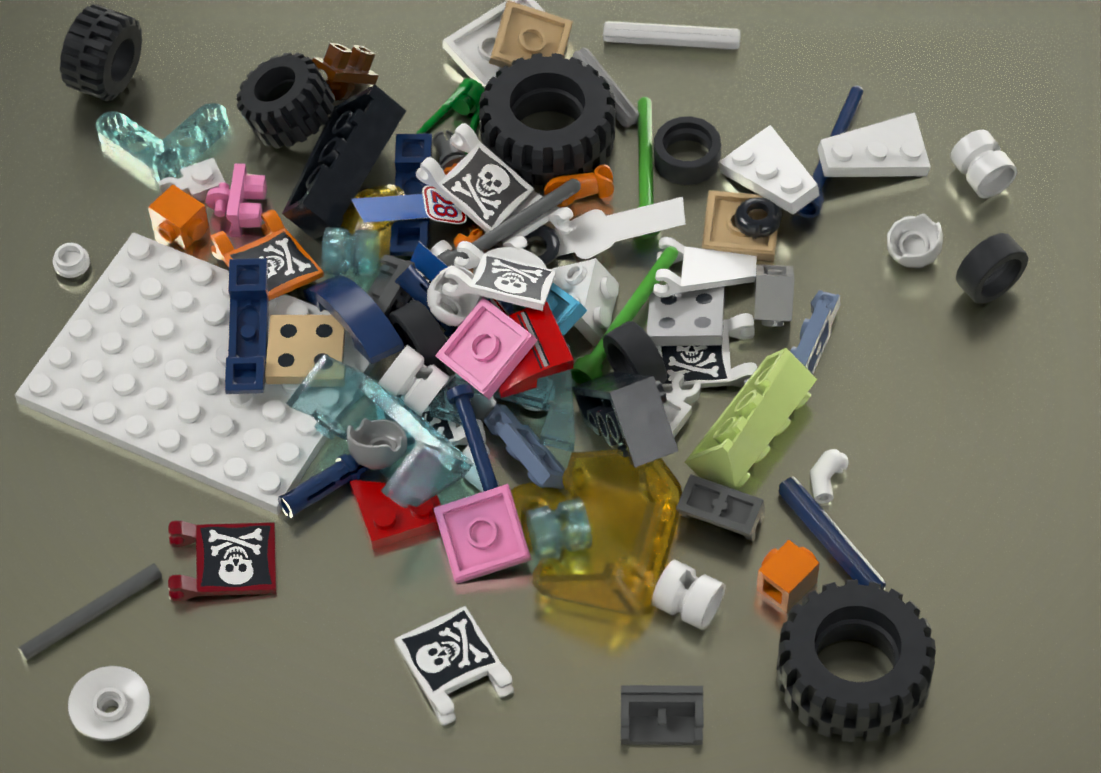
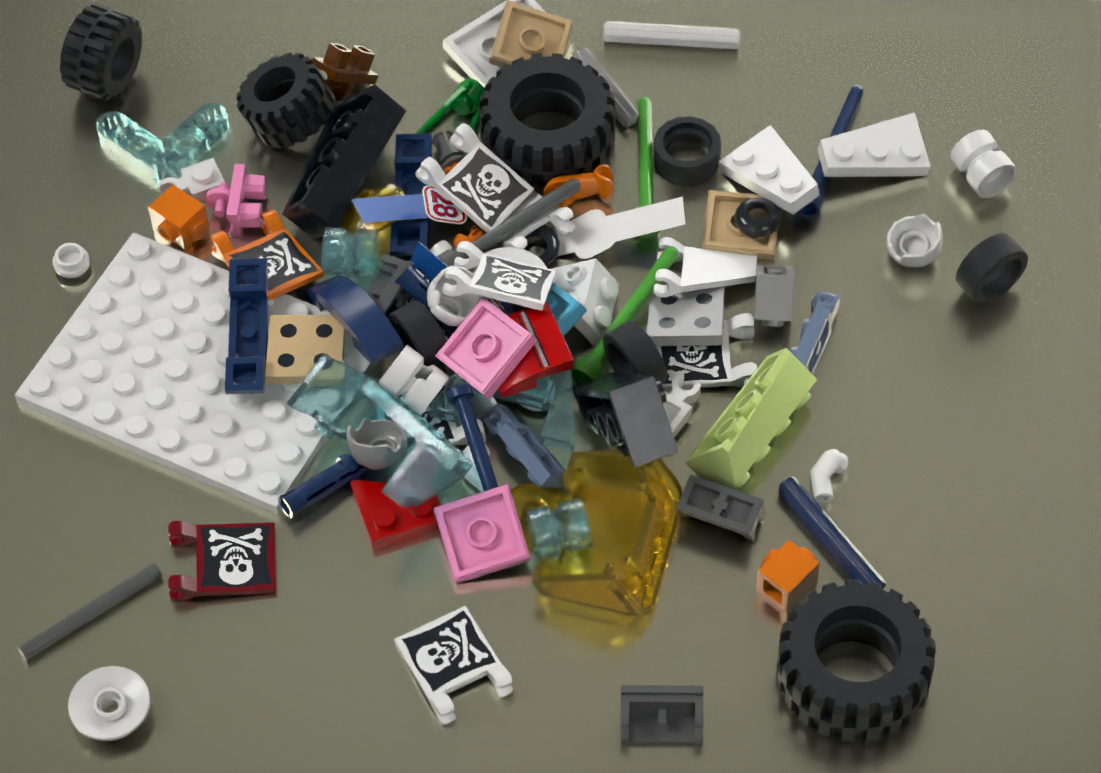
white wheel [652,559,726,631] -> none

